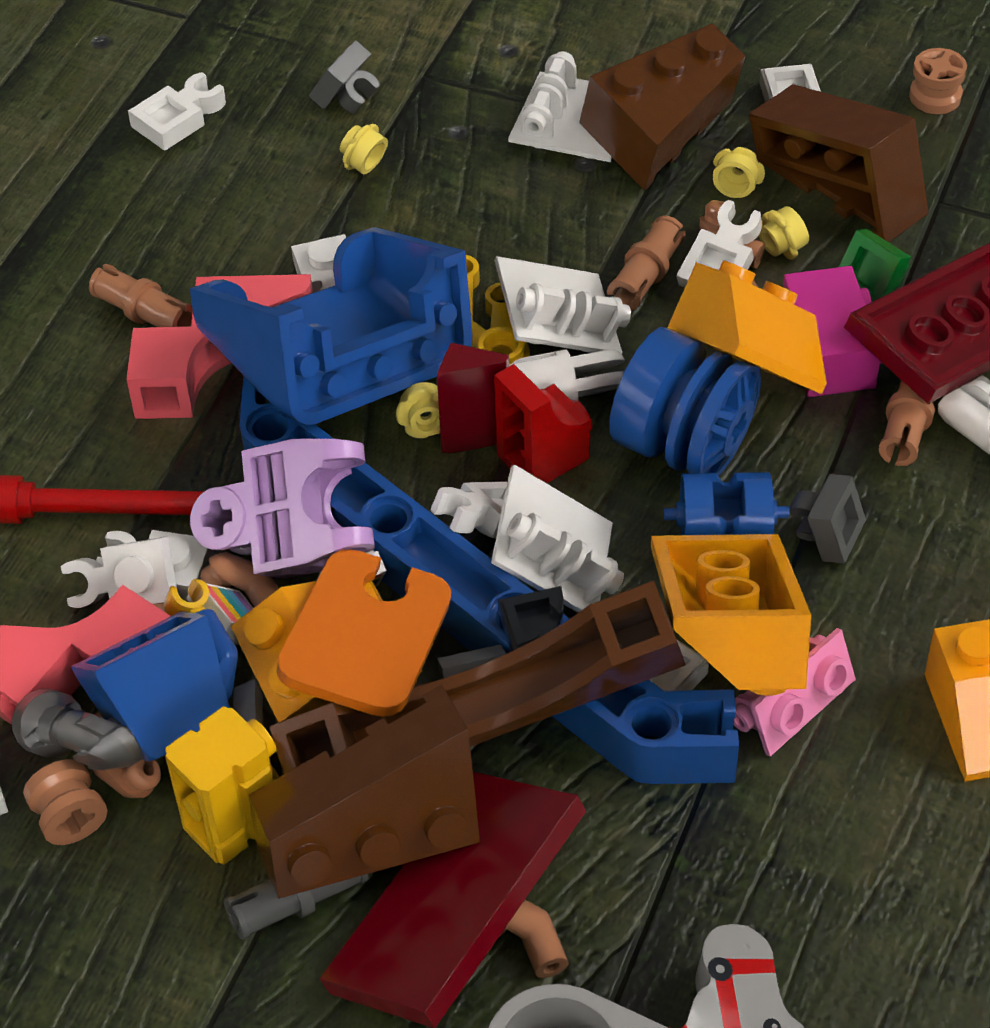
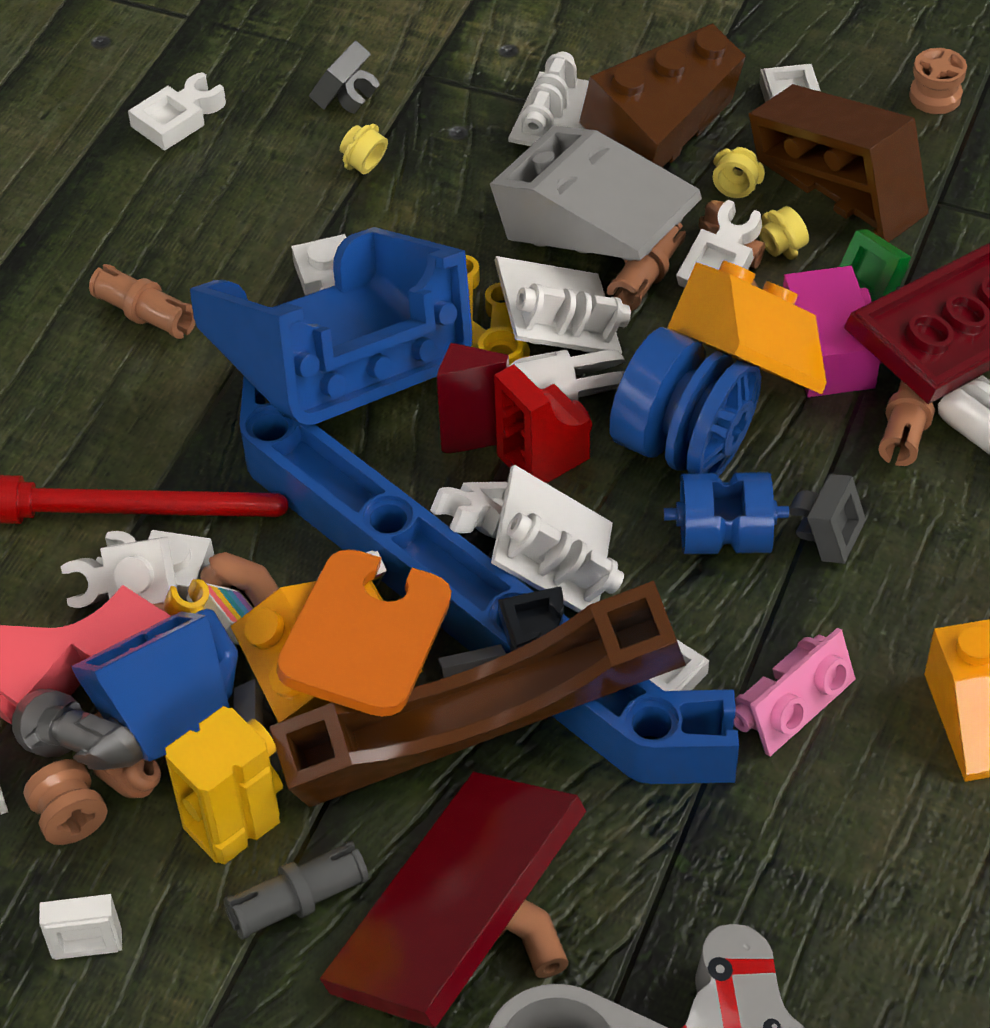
coral arch [126,274,313,419] -> none
lavender piece [190,439,375,579] -> none
reddish brown wedge [249,685,480,899] -> none
light yellow plate [396,382,440,439] -> none
light orange slope [651,534,811,696] -> none
none -> white tile [39,894,122,960]
none -> light grey slope [490,125,702,261]

